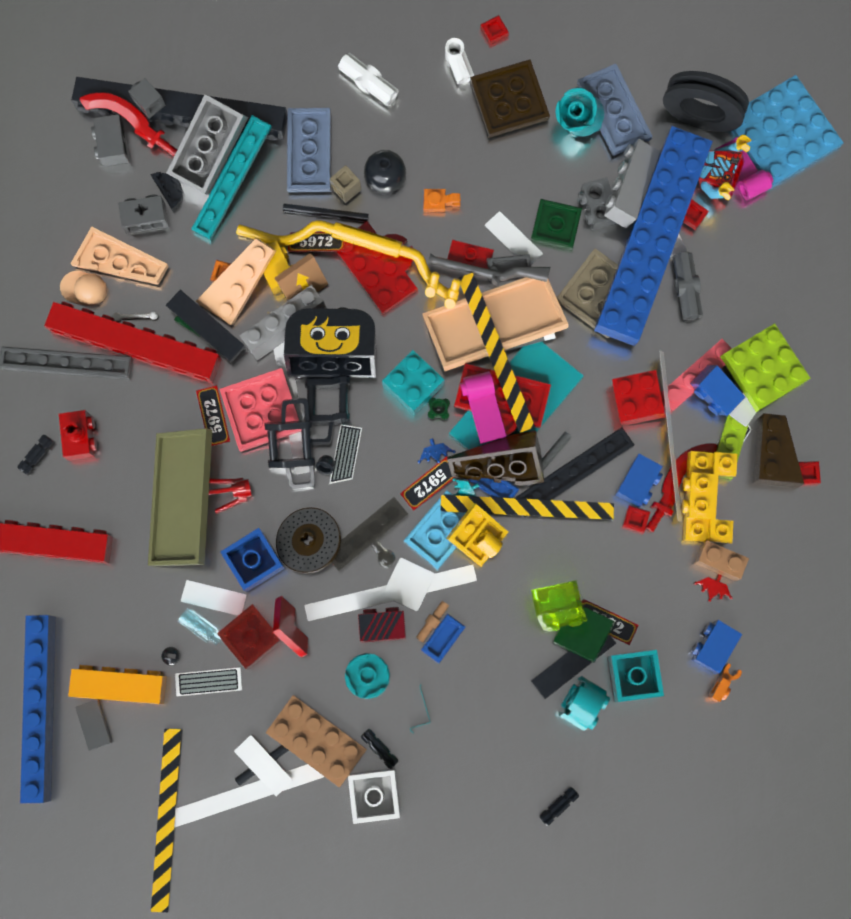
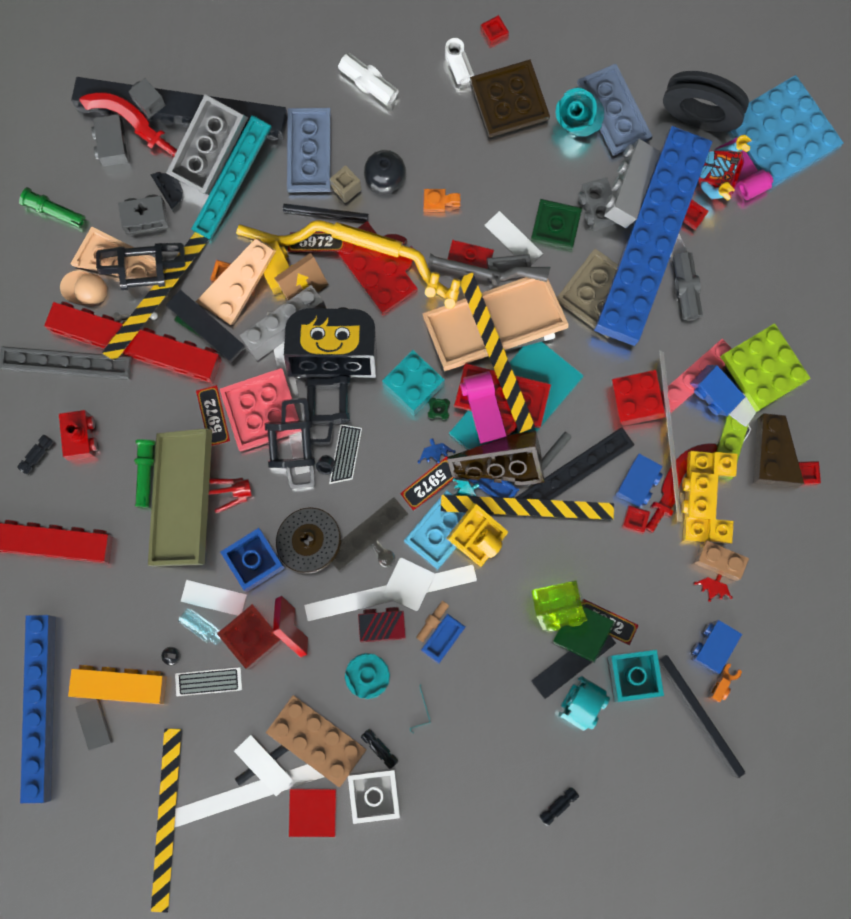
none -> green pin [19,187,86,228]
none -> black bar [96,243,186,291]
none -> sticker [102,232,209,361]
none -> green pin [134,439,156,507]
none -> red tile [289,789,336,837]
none -> black tile [658,655,745,778]

